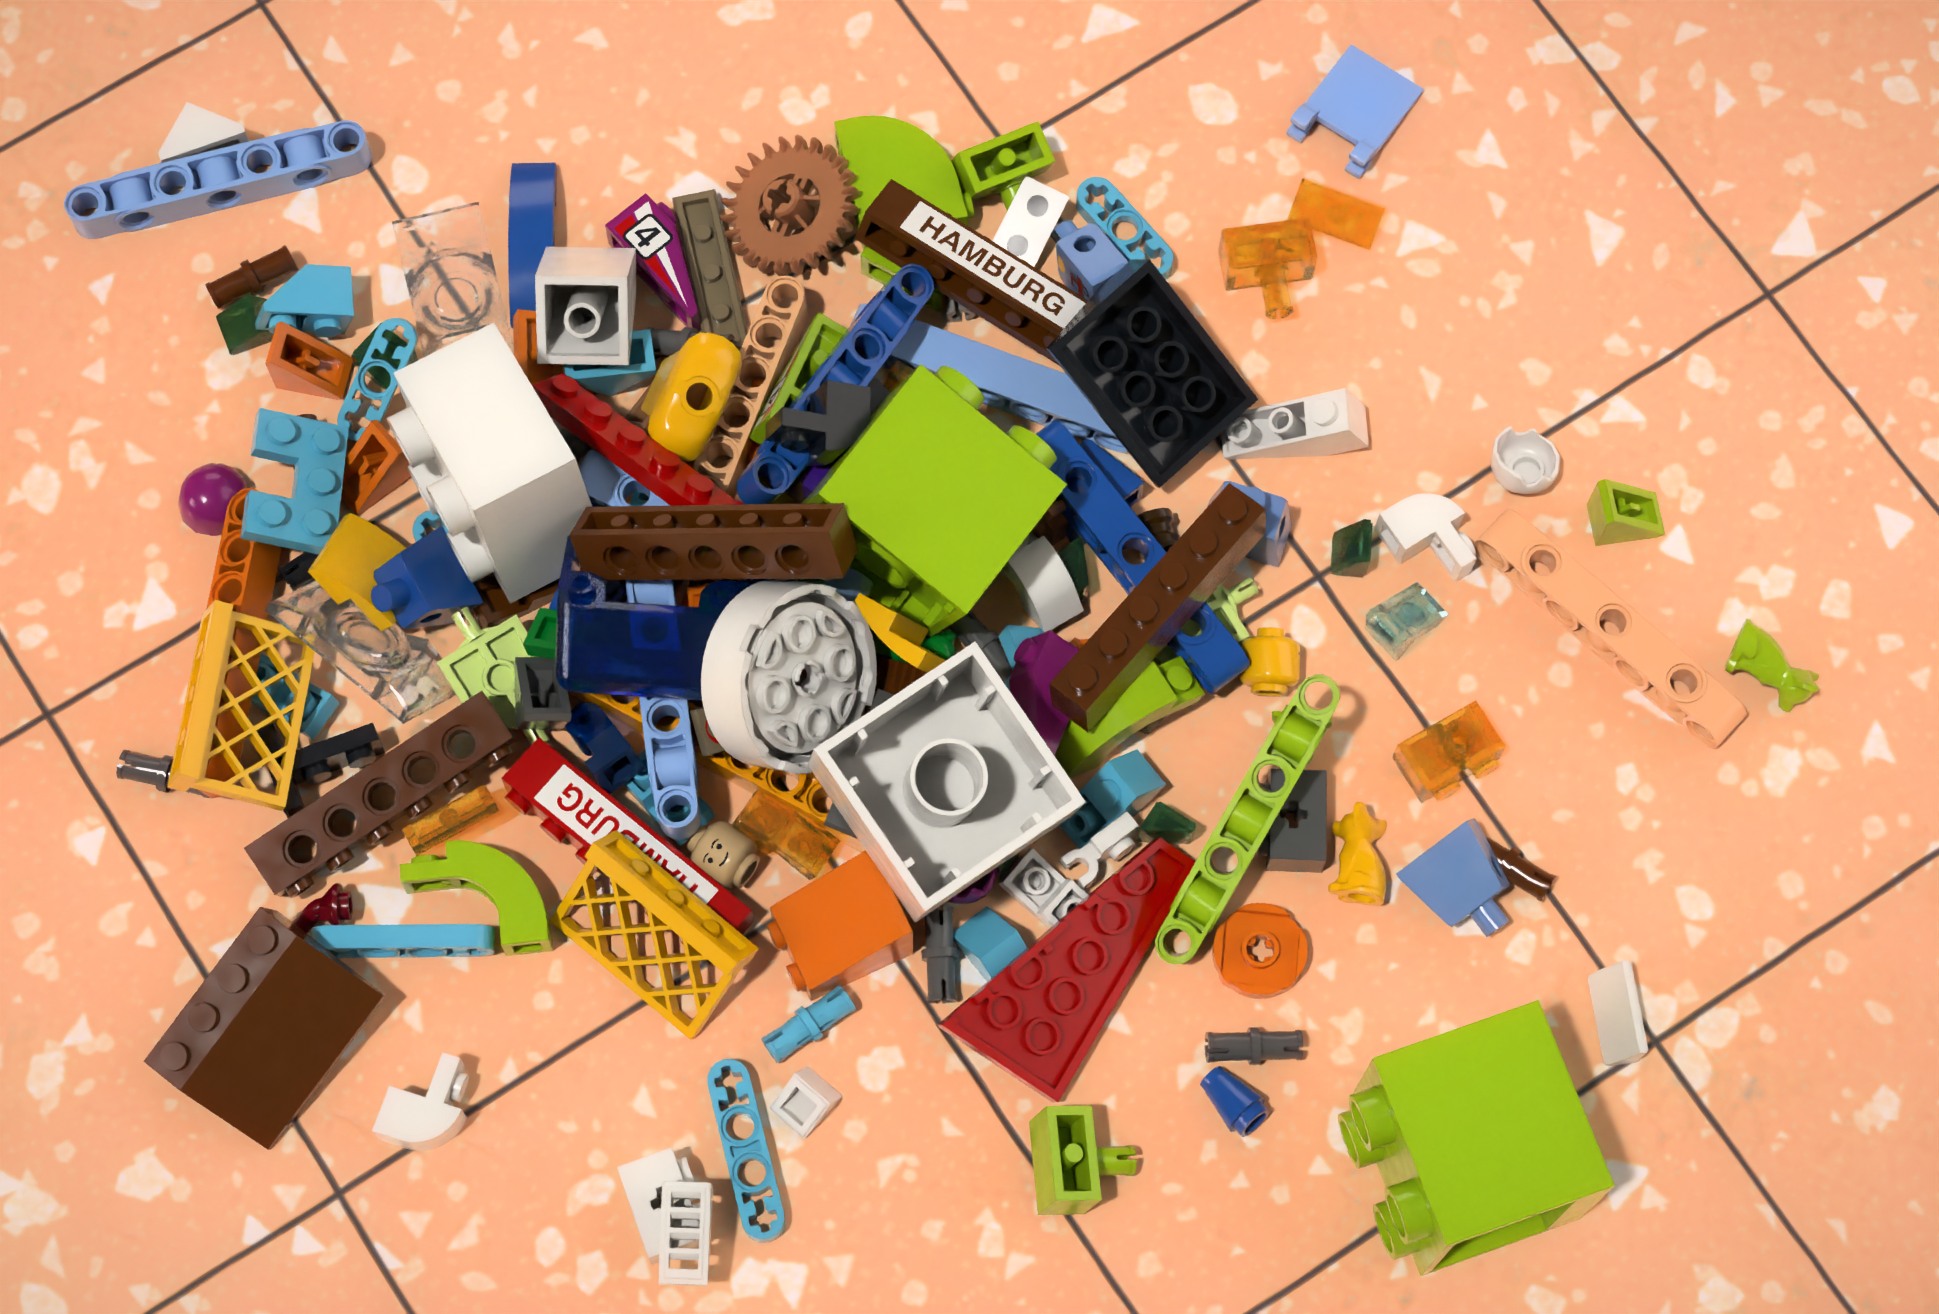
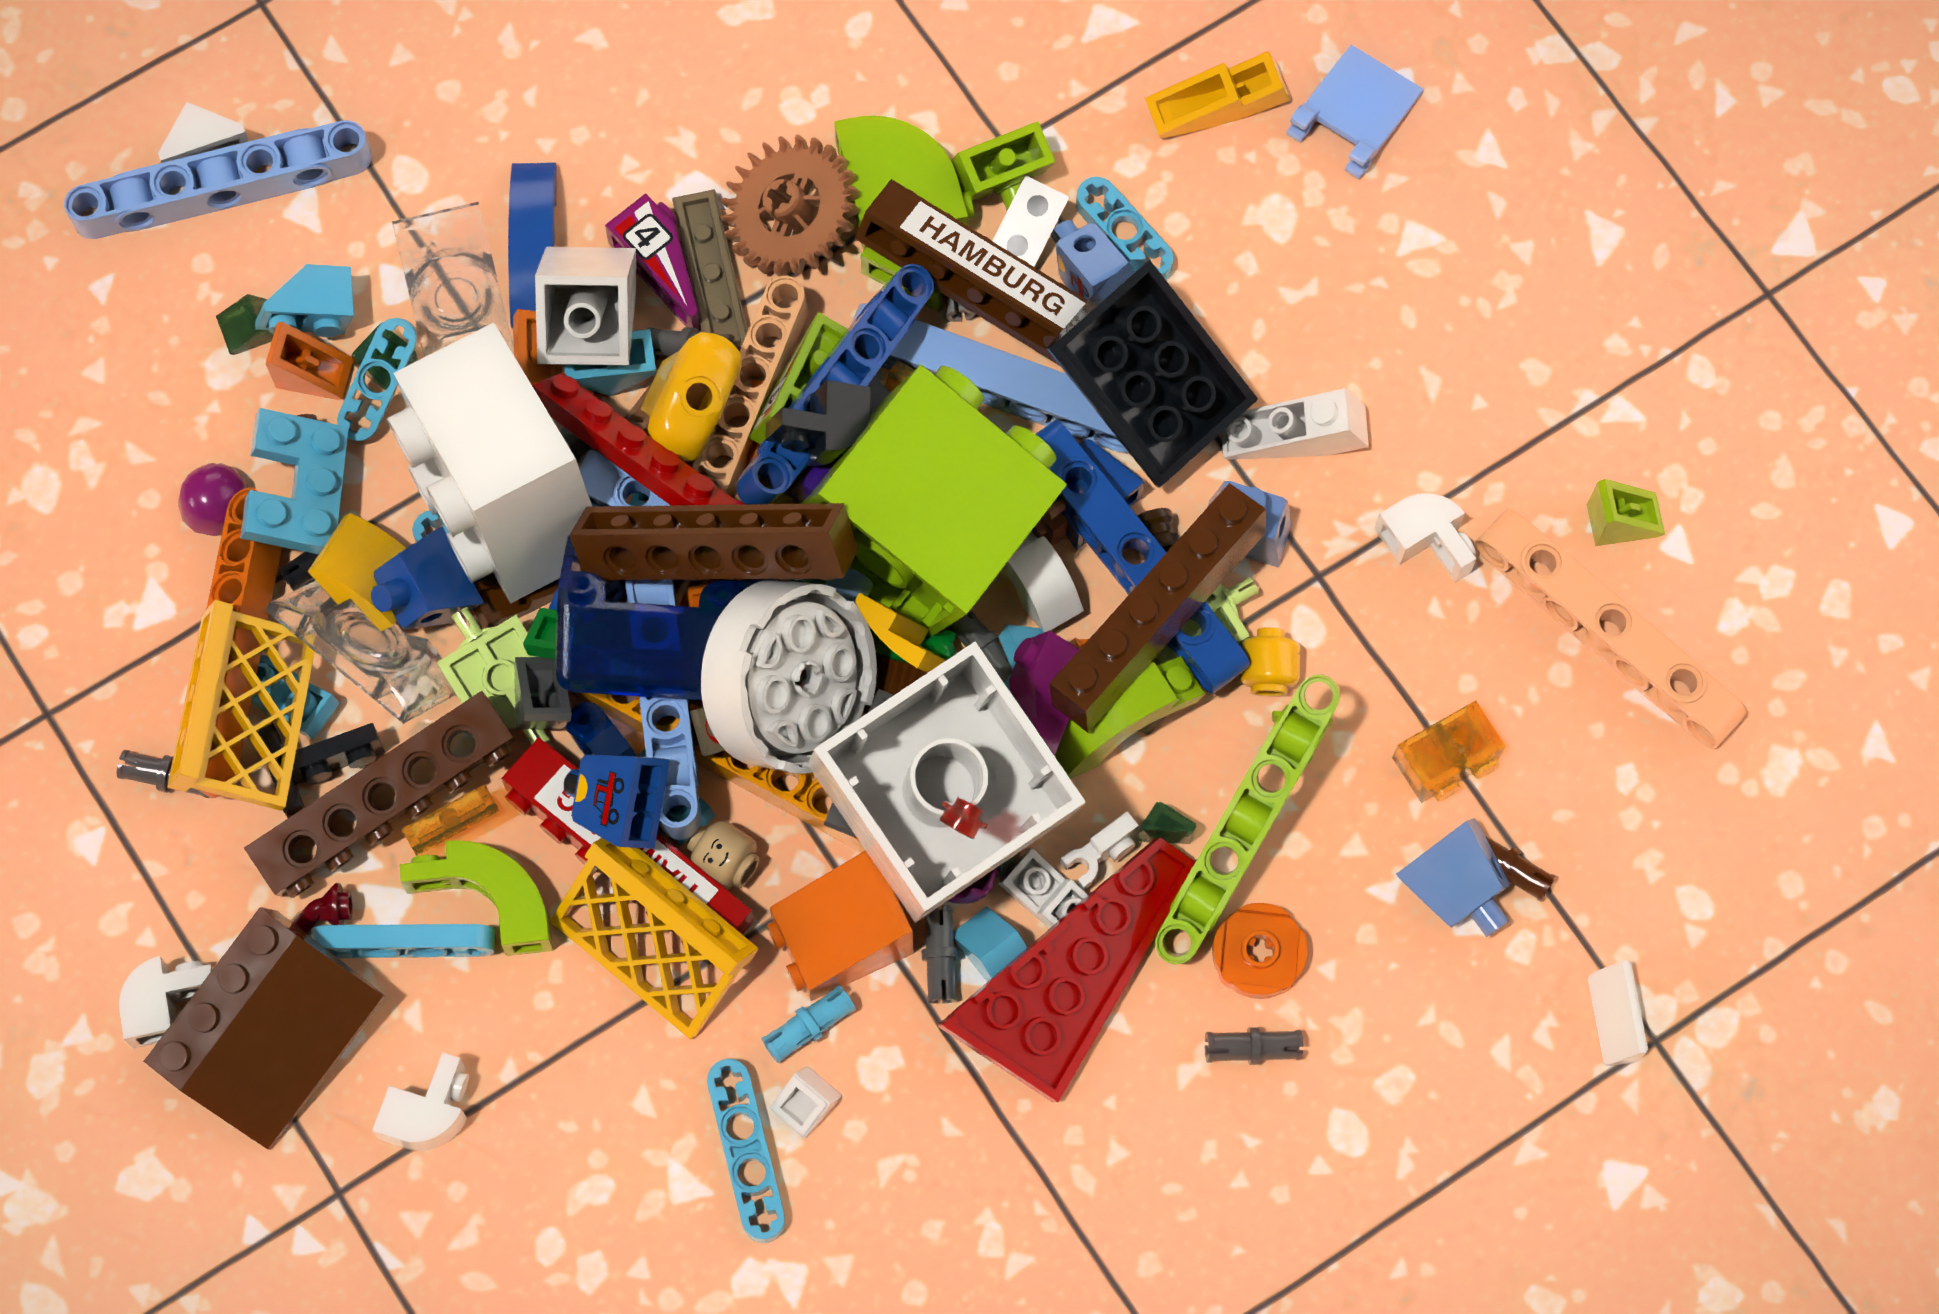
reddish brown pin [205,245,299,309] -> none
orange slope [341,420,411,515] -> none
white brick [617,1147,700,1265] -> none
white slope [658,1181,713,1286] -> none
clear yellow slope [732,790,840,880] -> none
lime brick [1029,1105,1137,1215] -> none
clear green slope [1057,536,1089,603] -> none
medium azure slope [1060,749,1166,849] -> none
blue cone [1200,1066,1270,1137] -> none
clear yellow brick [1218,217,1318,319] -> none
dark grey brick [1258,769,1327,873] -> none
clear yellow slope [1287,177,1387,250] -> none
yellow animal [1328,802,1387,905] -> none
clear green slope [1330,519,1373,578] -> none
lime piece [1338,1000,1615,1277] -> none
clear light blue slope [1365,582,1448,661] -> none
white hair [1490,426,1560,494] -> none
lime animal [1725,618,1819,713] -> none
none -> white brick [119,956,213,1049]
none -> blue torso [564,755,670,849]
none -> clear red plate [939,797,988,839]
none -> yellow slope [1145,51,1291,138]

